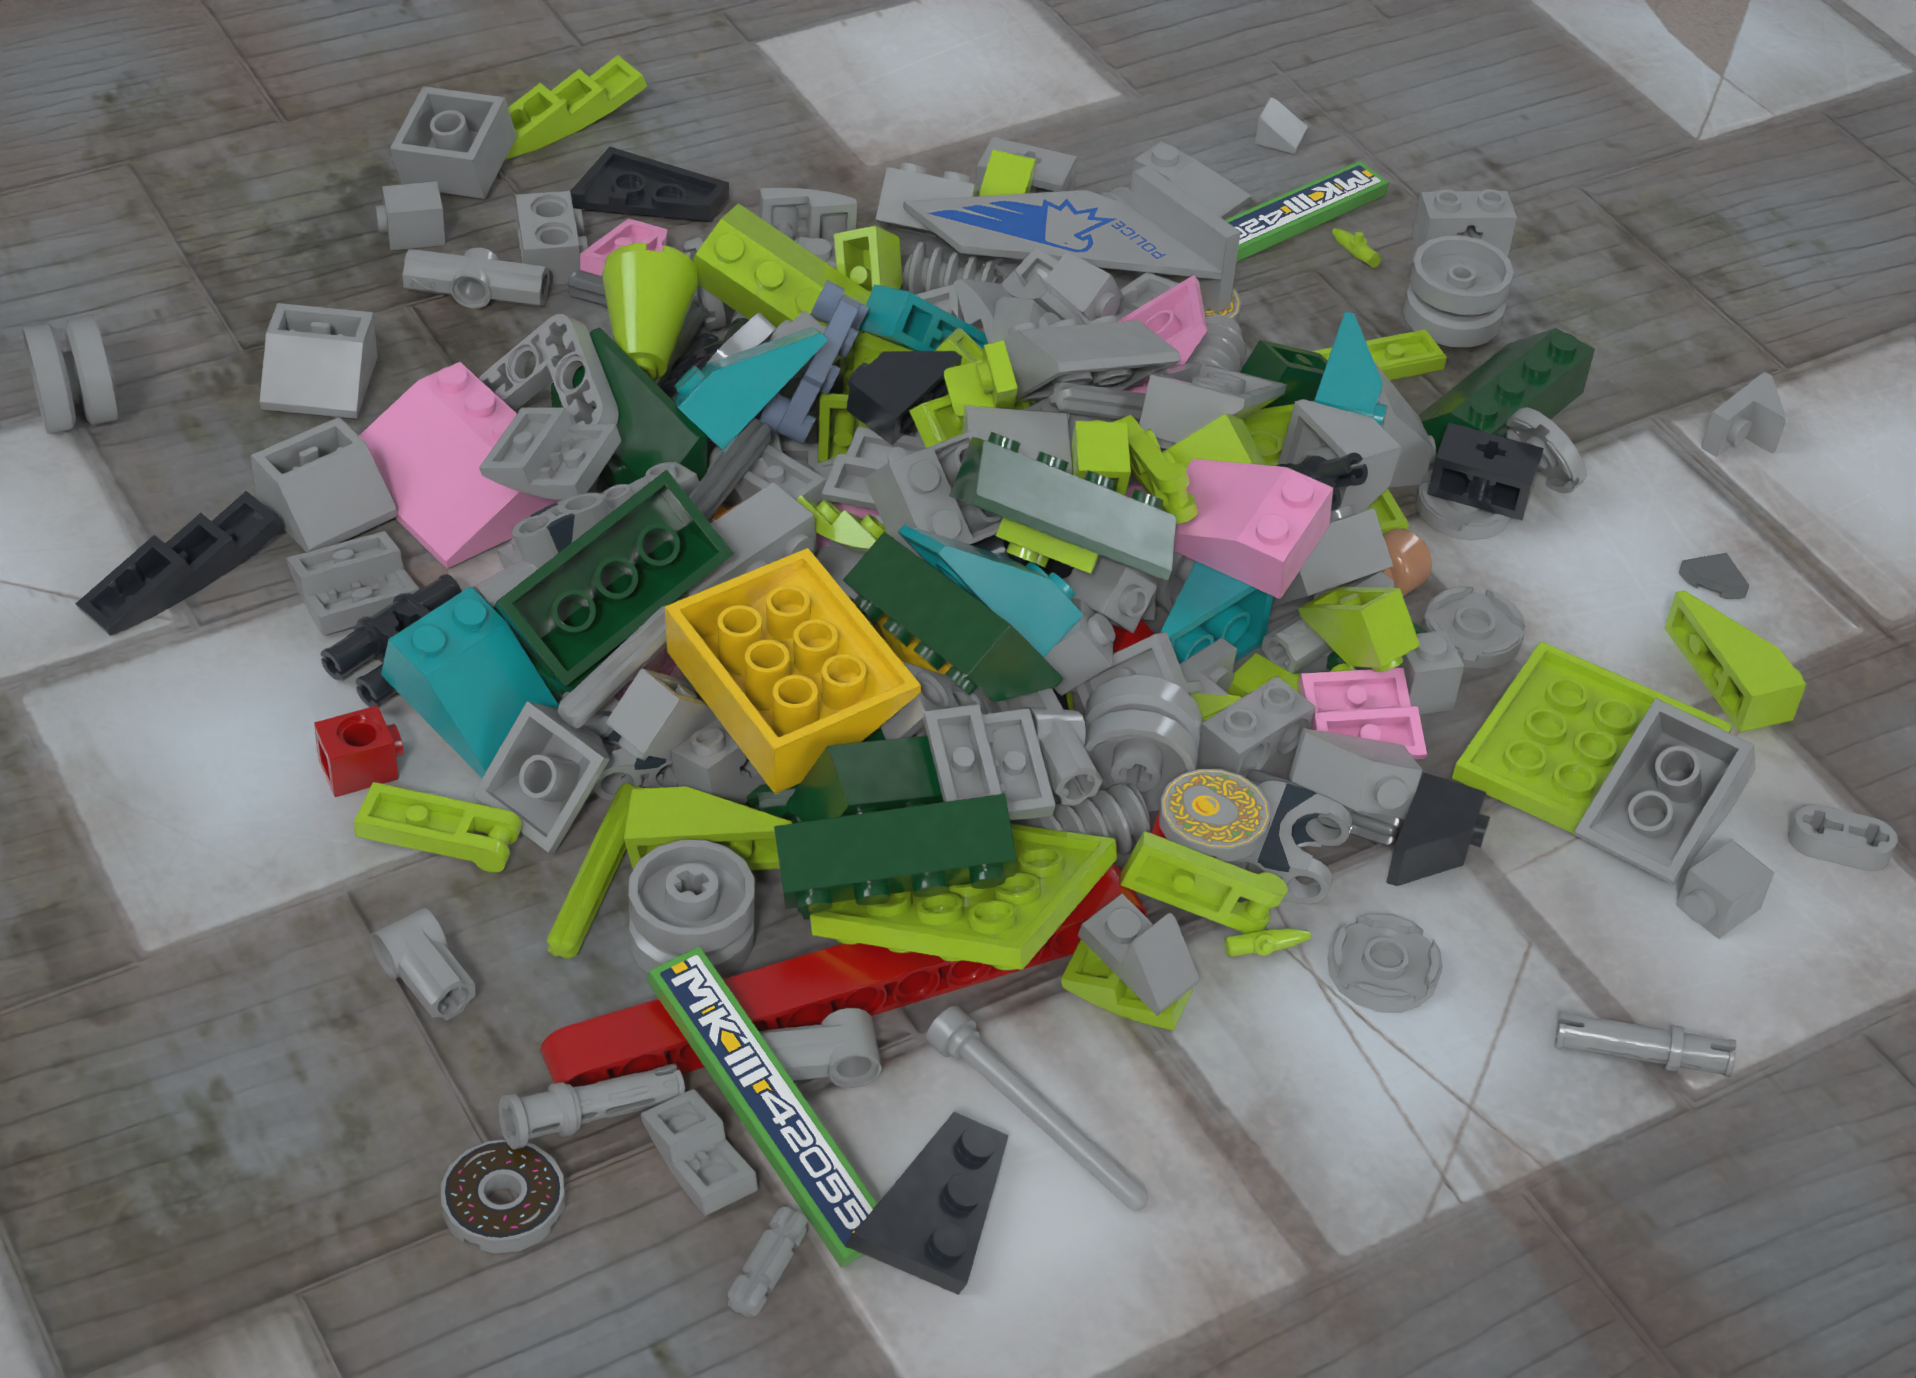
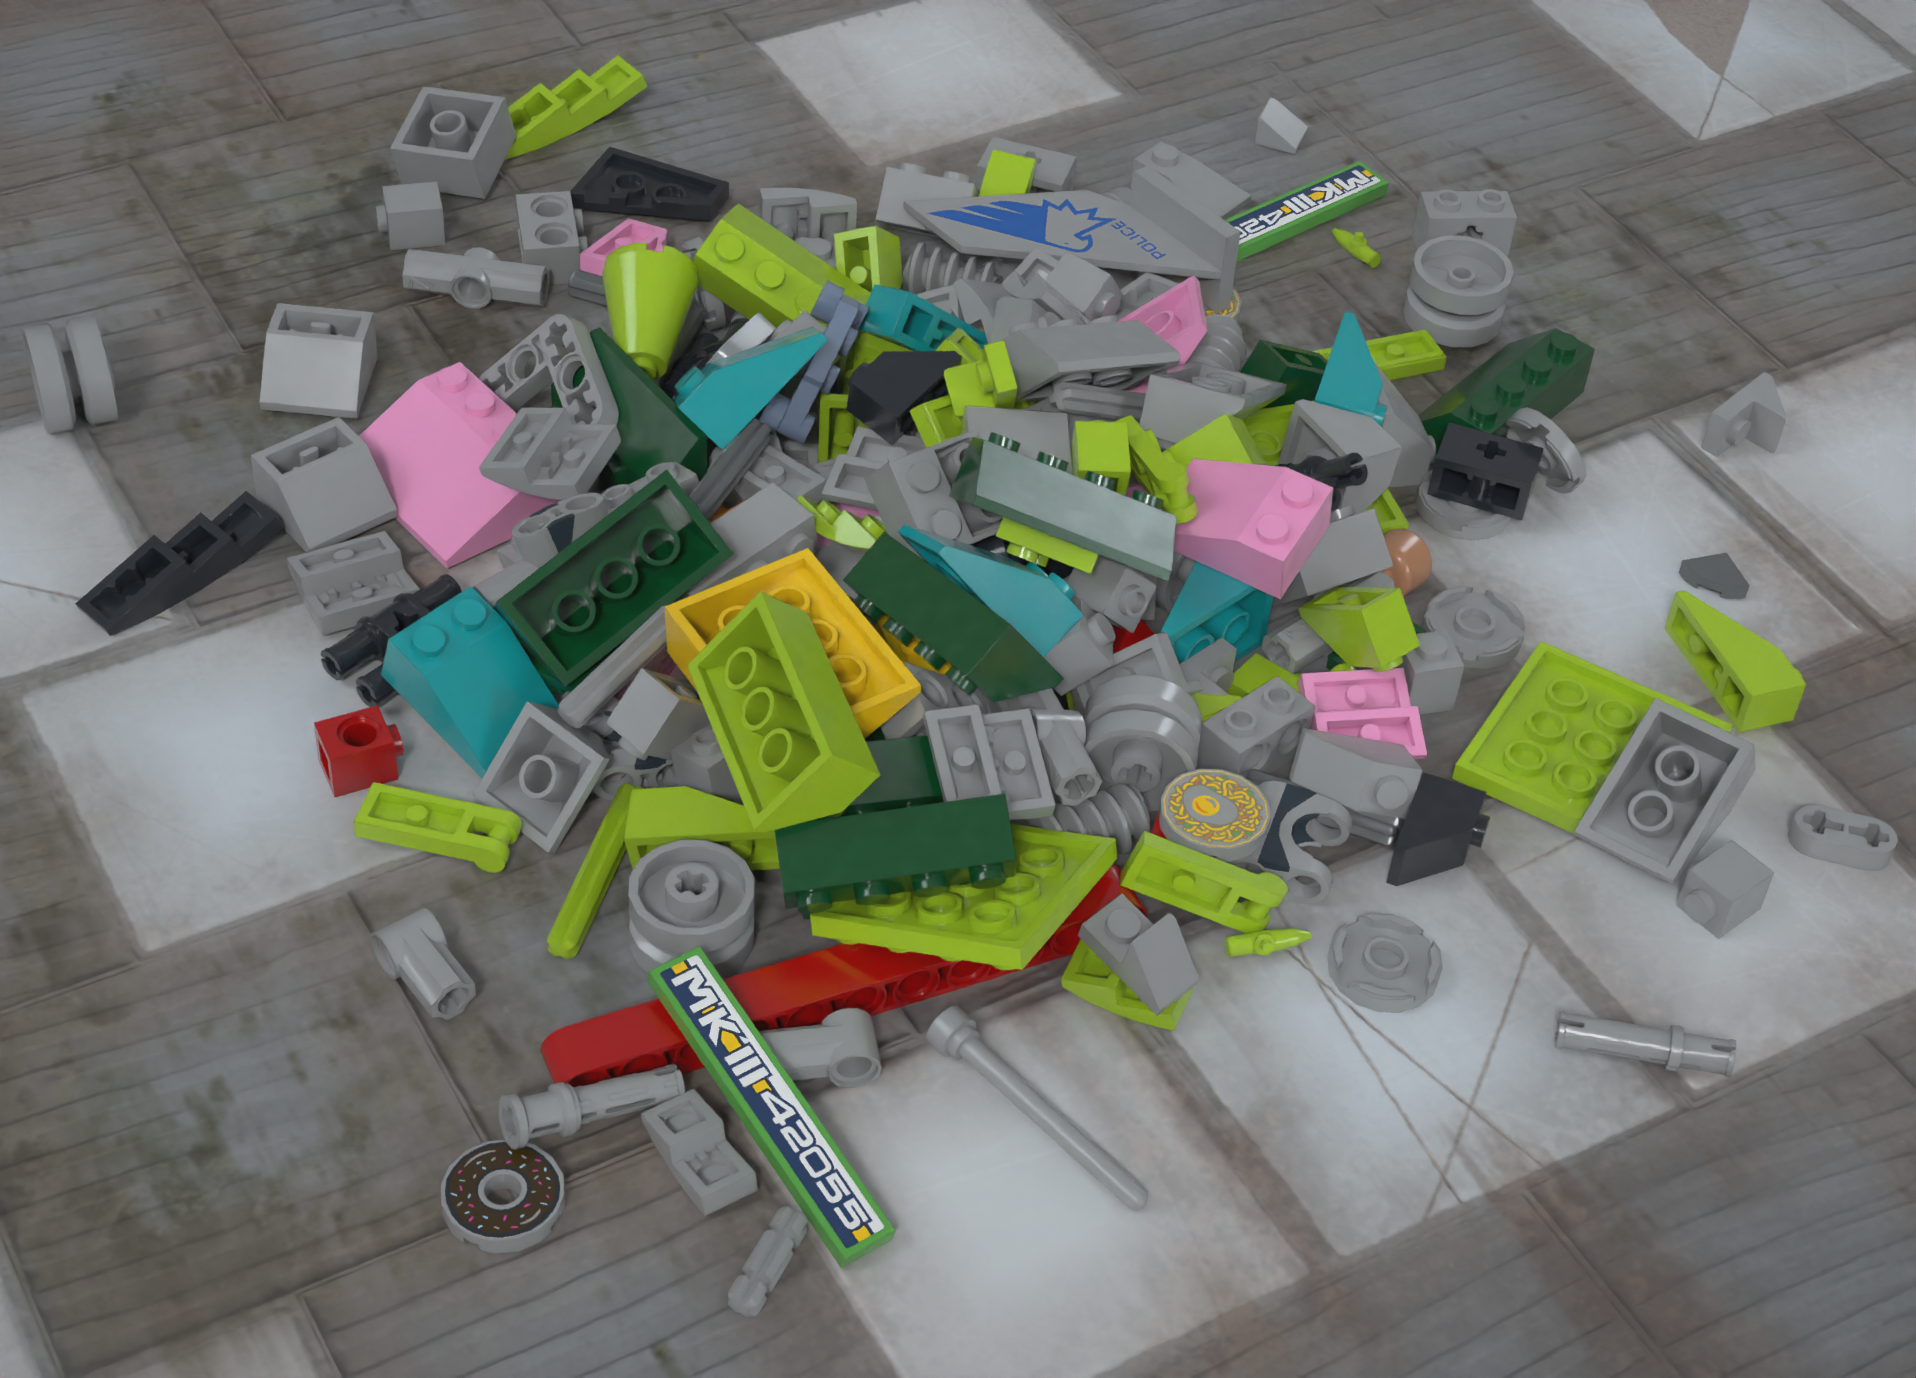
black wing [845,1112,1009,1295] -> none
none -> lime slope [687,591,880,833]

